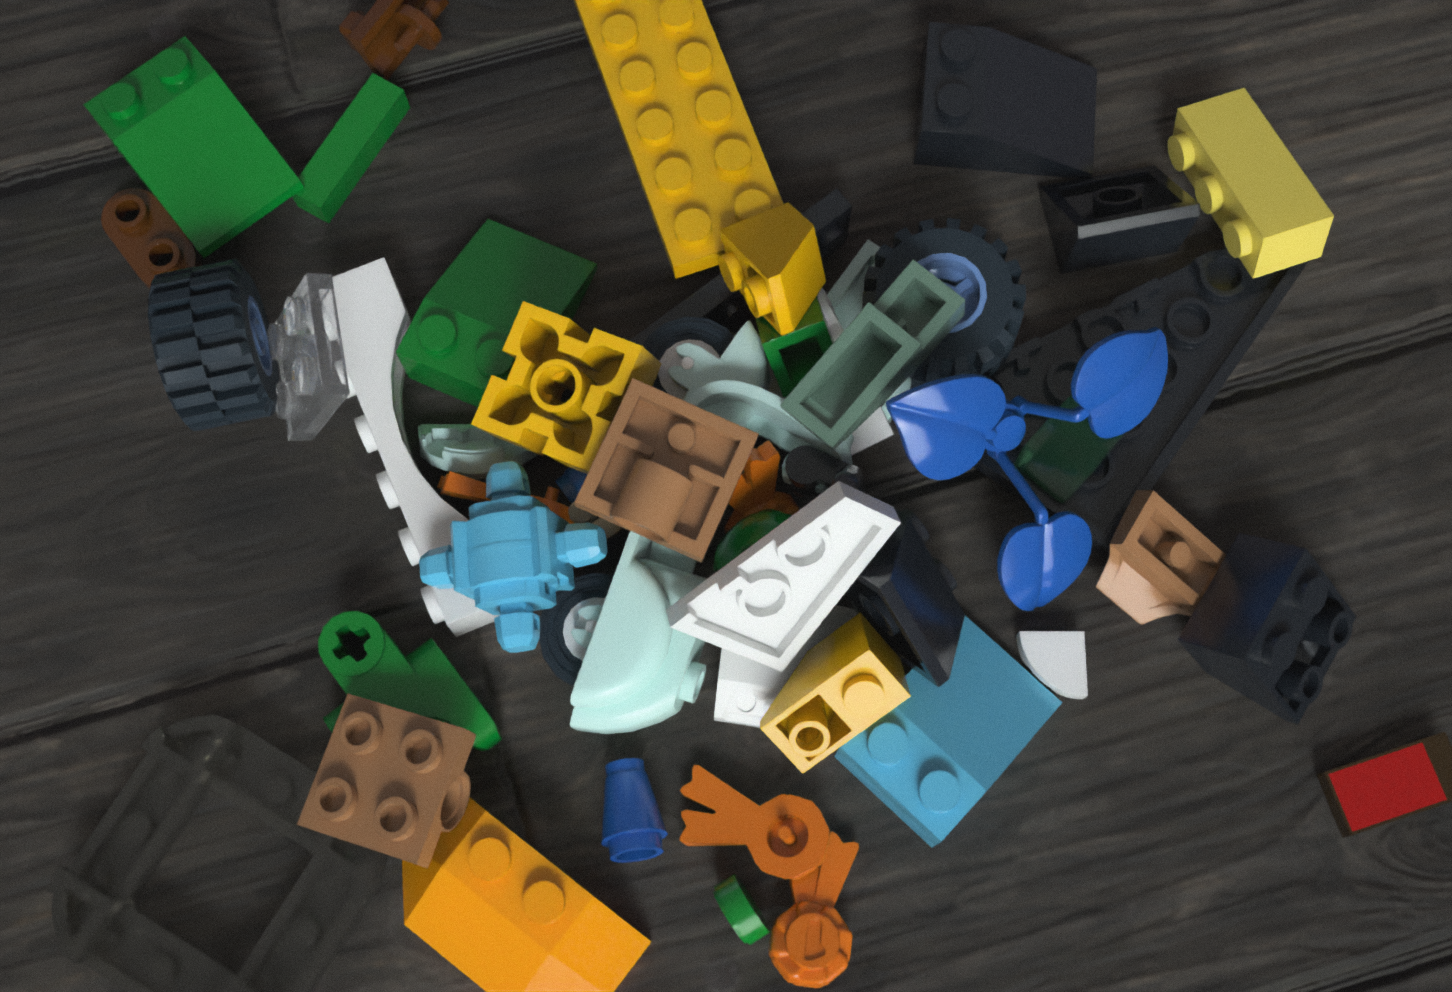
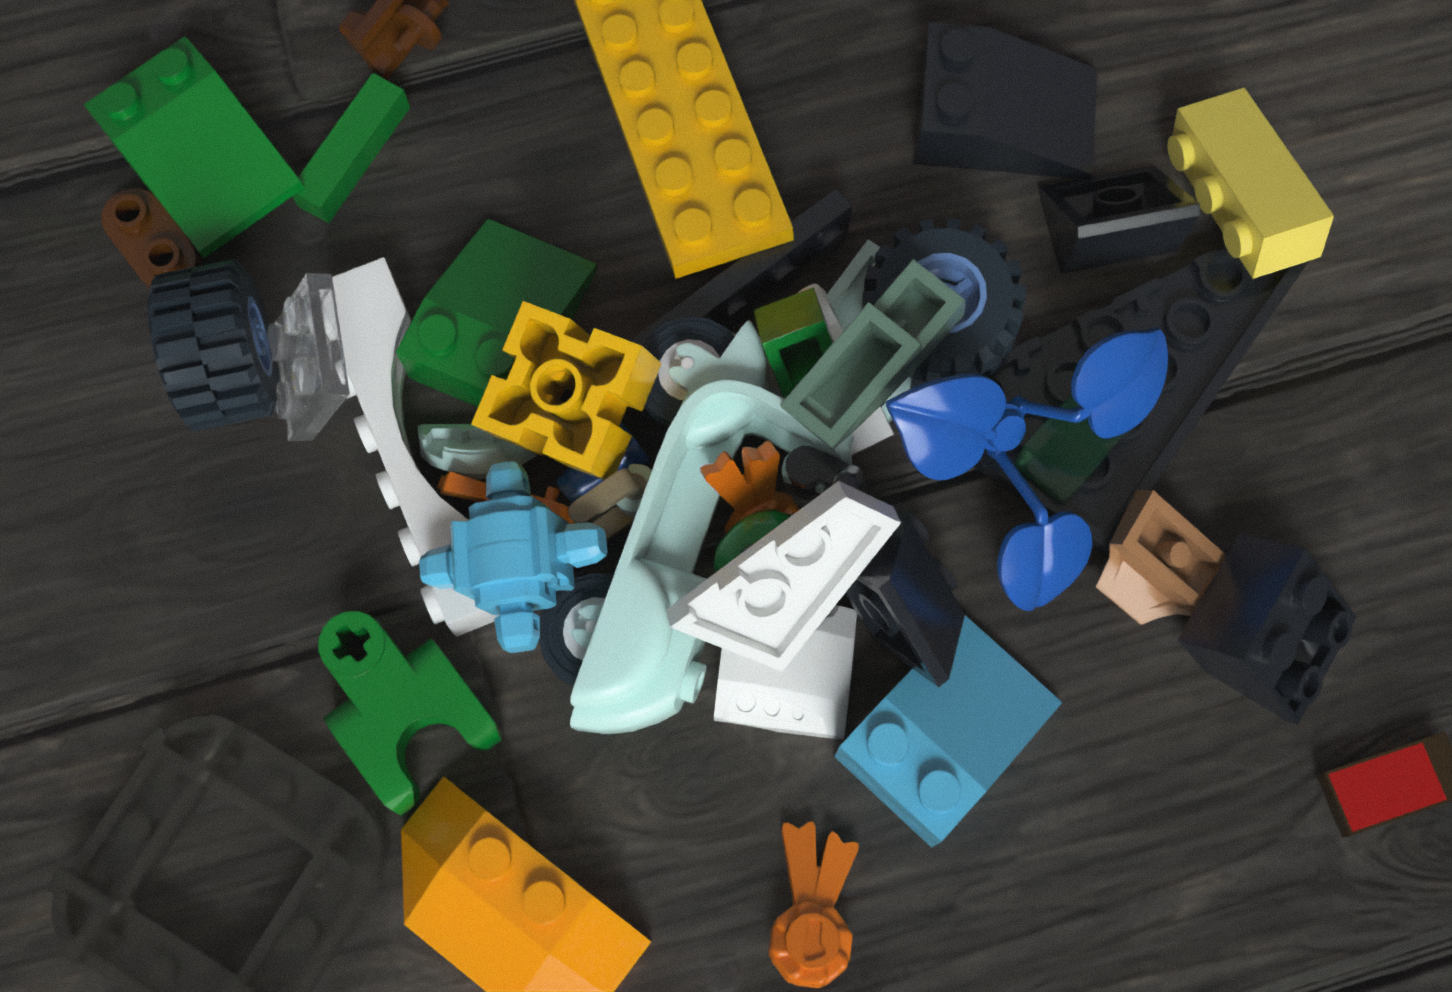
medium nougat plate [297,693,476,868] -> none
medium nougat plate [575,378,759,563] -> none
blue cone [601,758,668,863] -> none
orange piece [679,765,831,880] -> none
green tile [713,873,771,945] -> none
yellow slope [718,202,826,336] -> none
yellow slope [760,613,911,774] -> none
white tile [1016,631,1088,699] -> none

